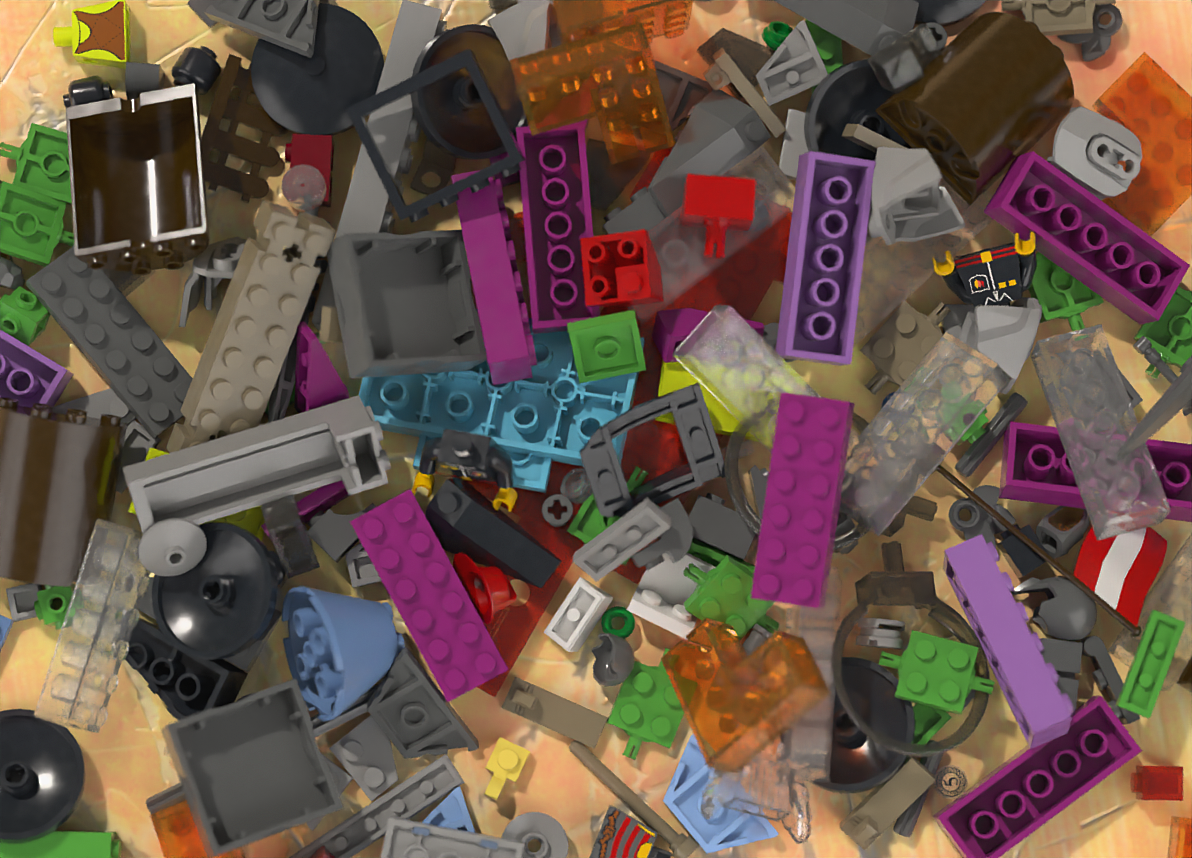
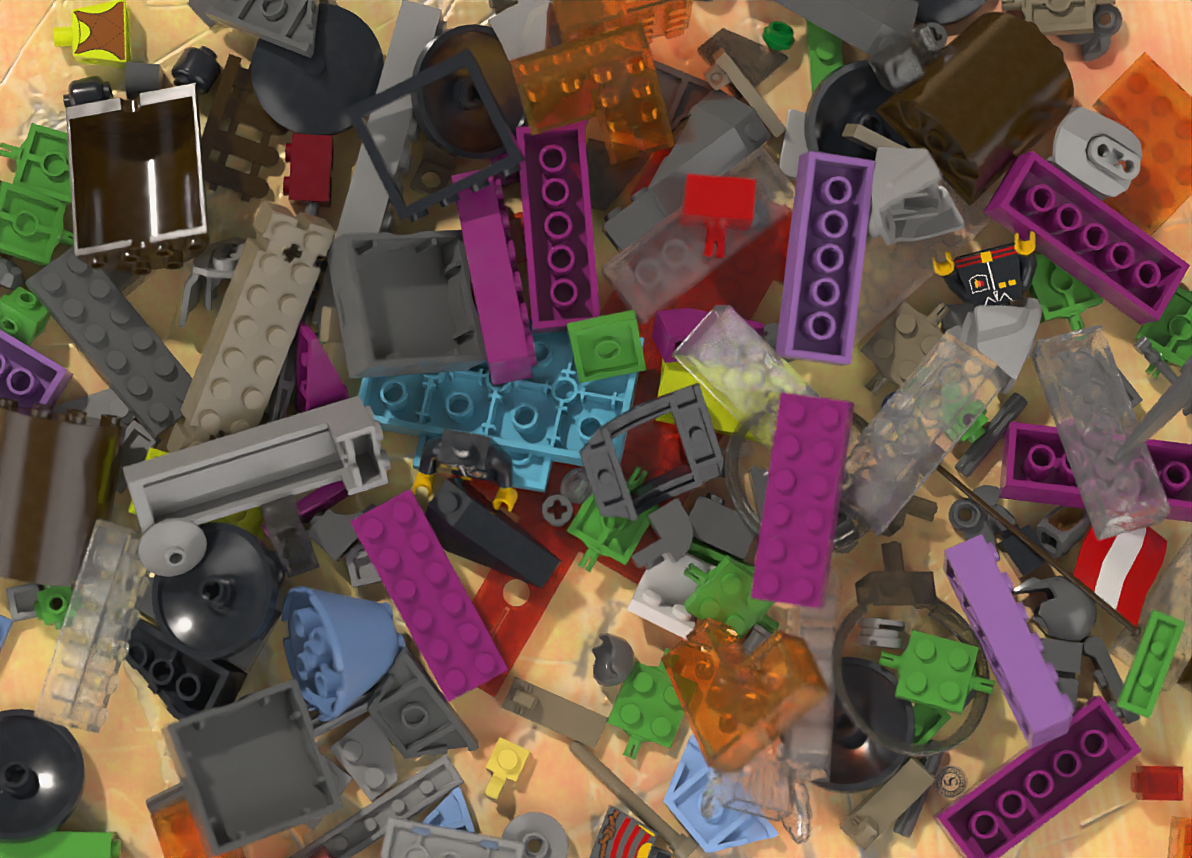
clear head [281,164,327,211] -> none
red piece [453,552,517,624] -> none
white slope [543,577,613,652] -> none
light grey plate [573,498,671,582] -> none
red slope [580,229,664,307] -> none
green plate [601,606,635,639] -> none
light grey wing [756,20,828,106] -> none

